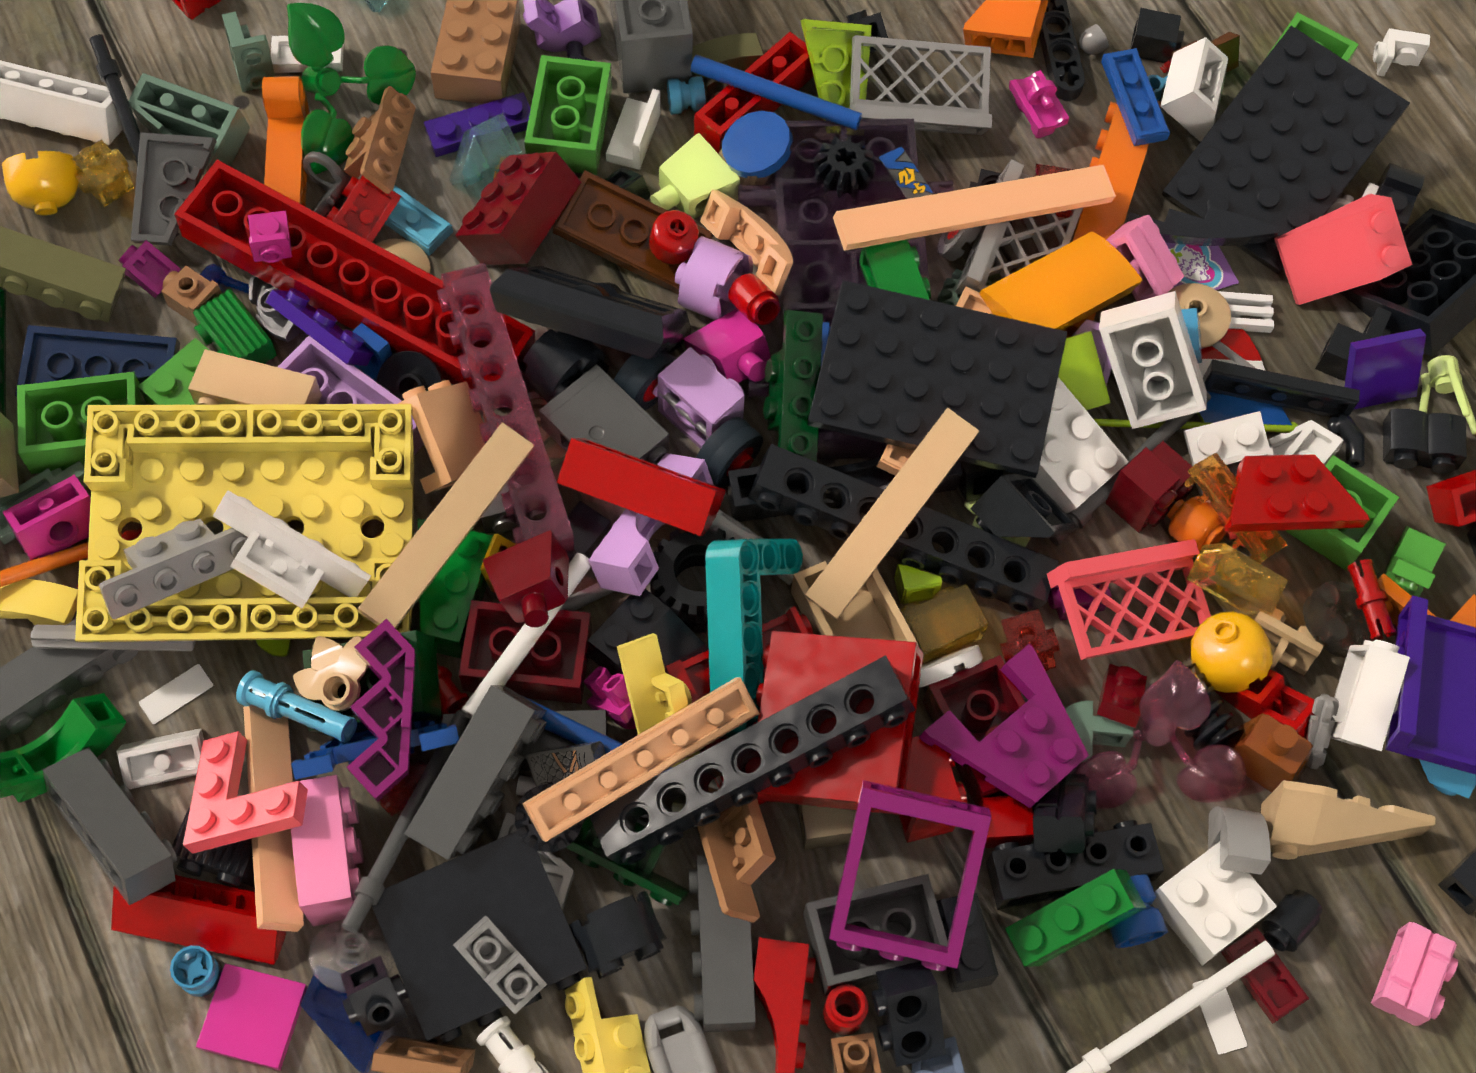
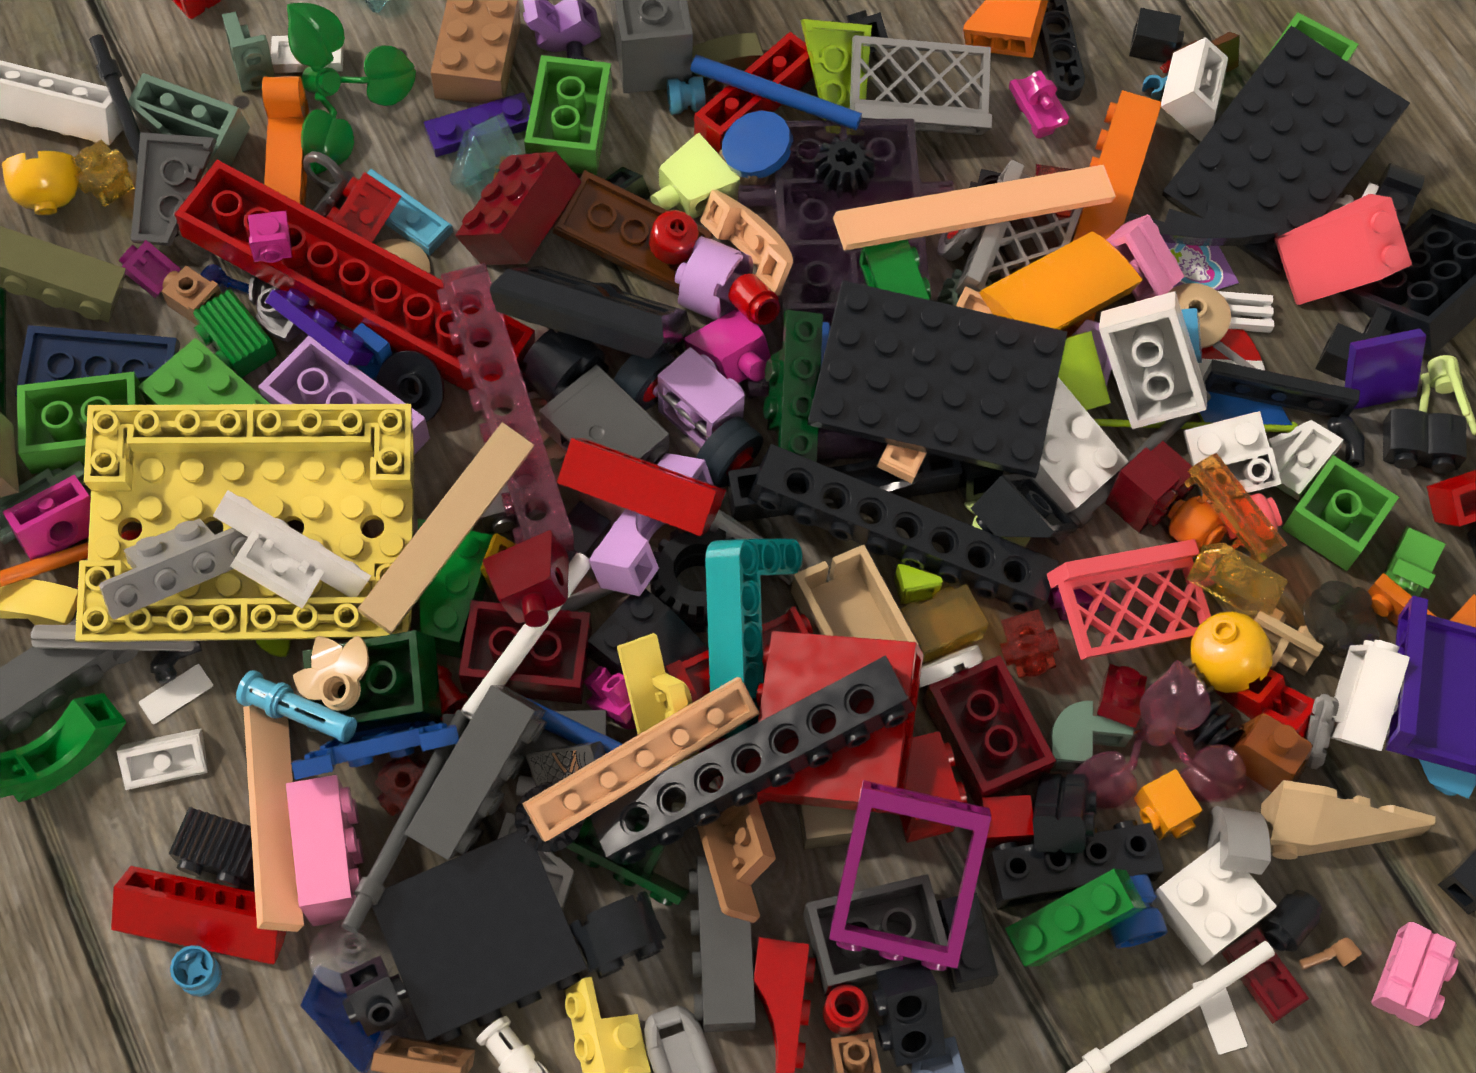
dark grey brick [42,747,177,905] -> none
coral plate [183,731,308,854] -> none
tan brick [188,349,322,405] -> none
dark pink tile [196,963,308,1071] -> none
medium nougat bracket [344,86,416,194] -> none
magenta brick [346,619,416,802] -> none
light nougat panel [398,380,490,494] -> none
light grey slope [453,915,547,1014] -> none
white panel [606,89,660,170] -> none
tan tile [804,408,979,620] -> none
sticker [879,147,933,199] -> none
magenta wing [919,644,1089,808] -> none
light grey hinge [1079,24,1109,55] -> none
blue tile [1101,48,1170,146] -> none
red wing [1225,454,1369,532] -> none
red pin [1347,559,1397,641] -> none
white bracket [1373,29,1430,76] -> none
none -> black arm [150,641,202,684]
none -> light orange brick [1134,769,1203,840]
none -> medium nougat hand [1299,938,1362,970]

